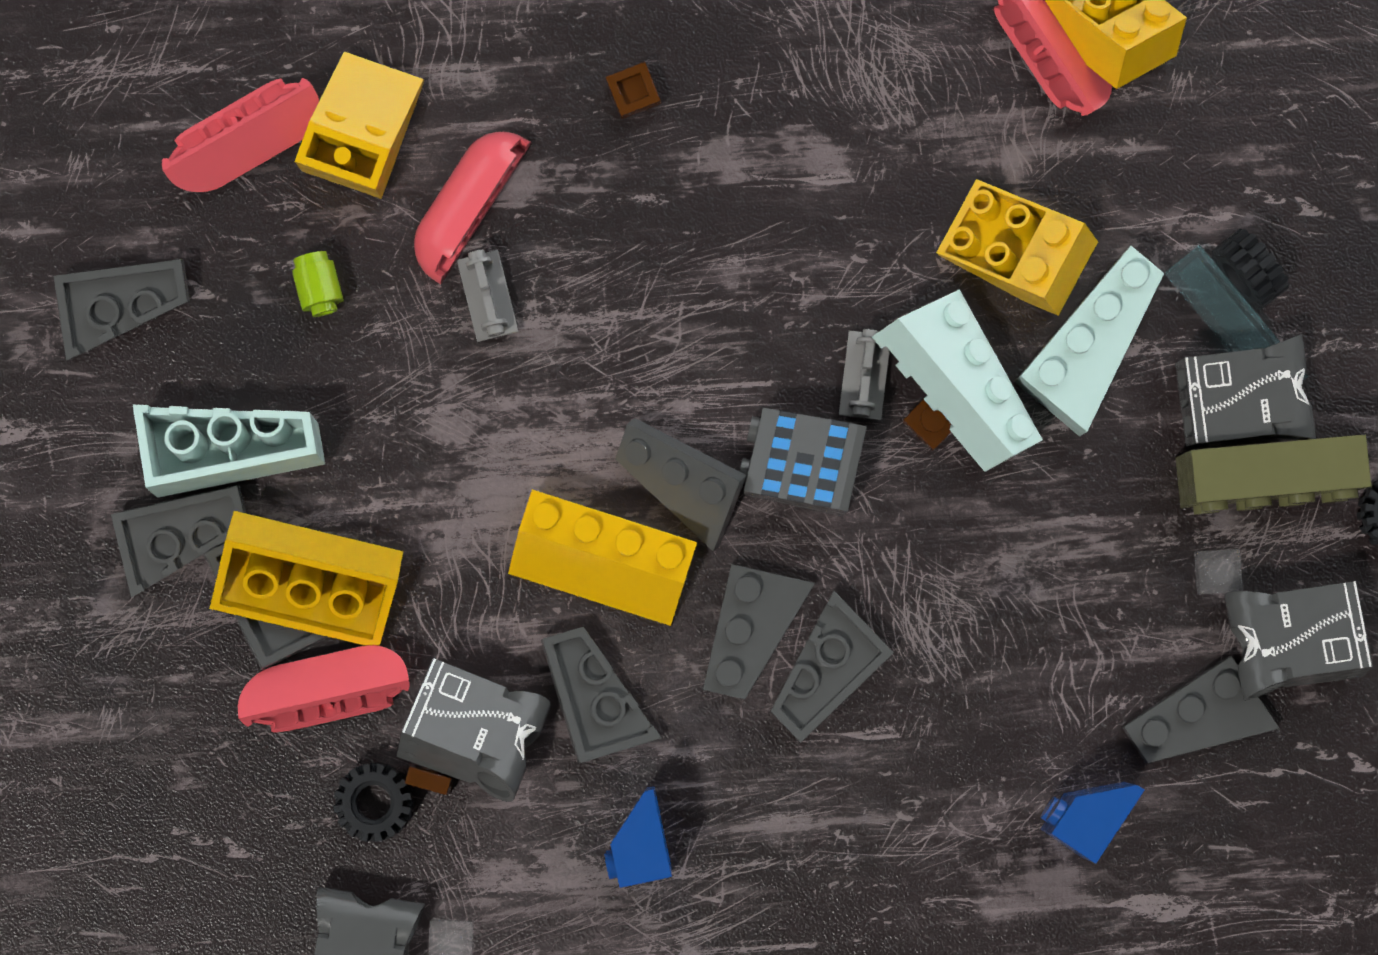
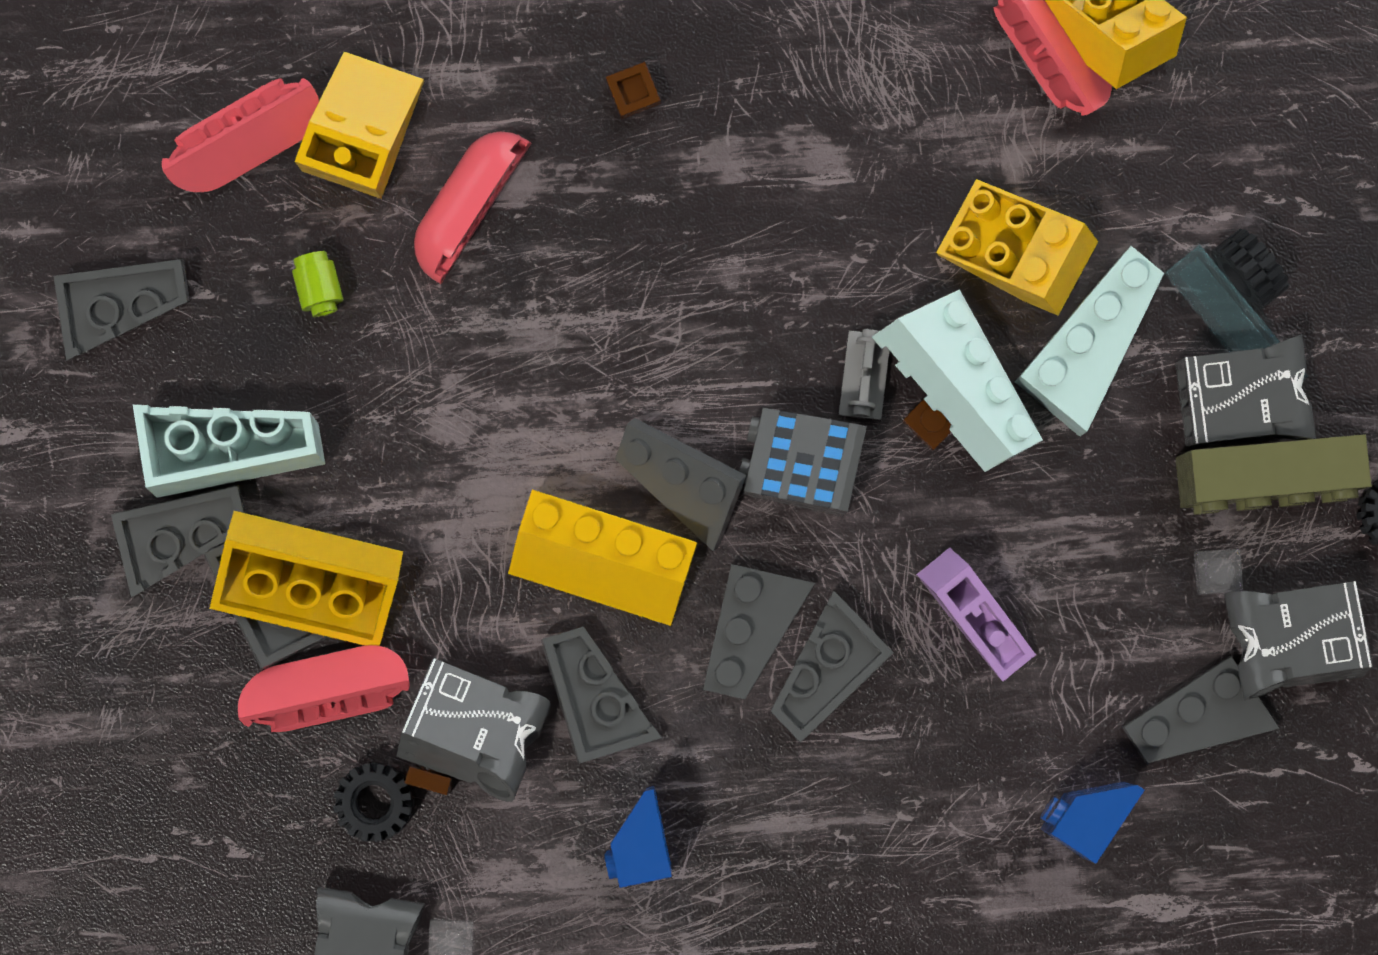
light grey hinge [457,250,519,342] -> none
none -> lavender slope [916,548,1036,681]

